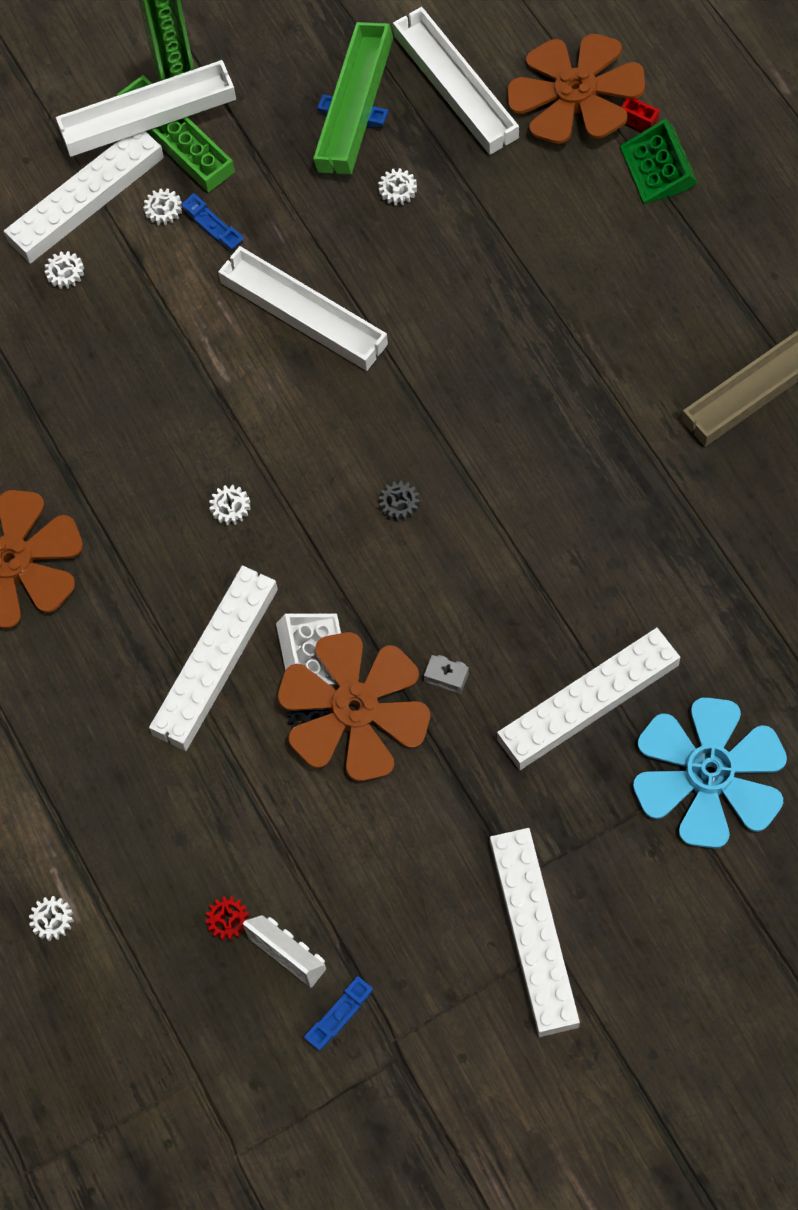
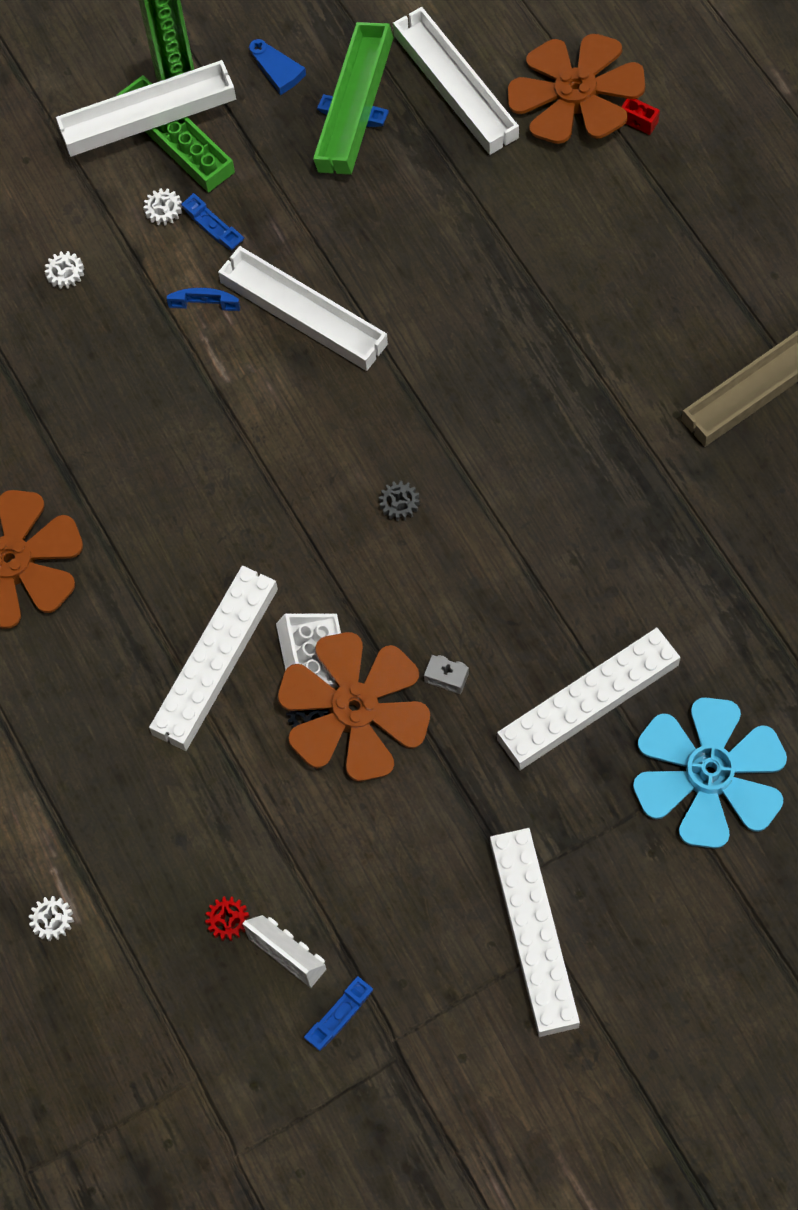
white brick [4,131,164,264] -> none
white gear [209,485,251,525] -> none
white gear [379,168,417,206] -> none
green slope [620,119,698,204] -> none
none -> blue slope [166,288,240,311]
none -> blue piece [249,39,306,95]

